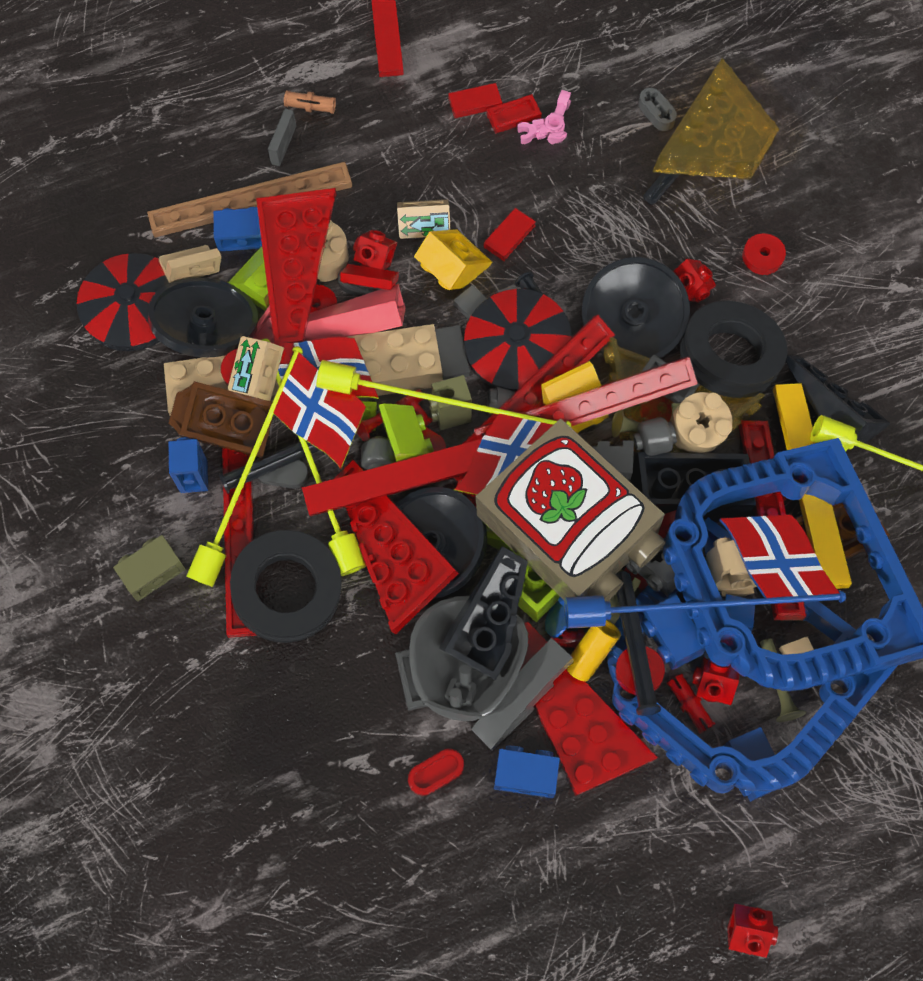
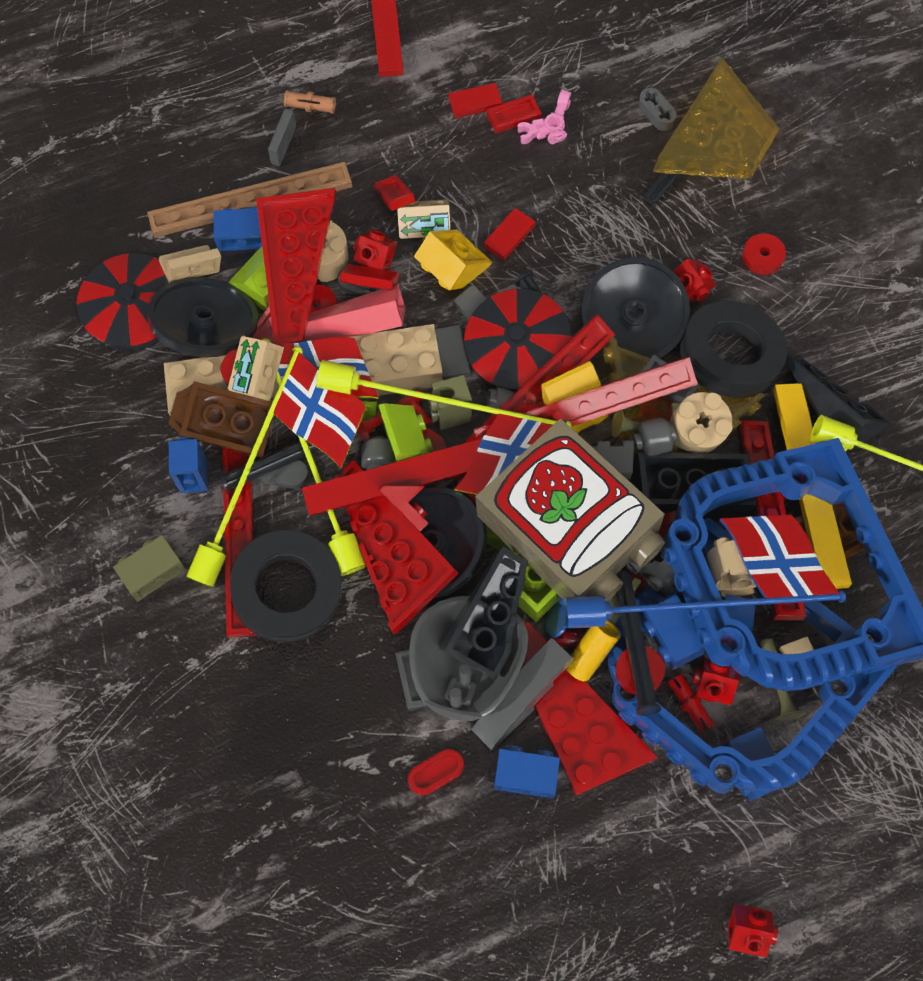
none -> red tile [374,175,415,211]
none -> red slope [379,484,428,531]

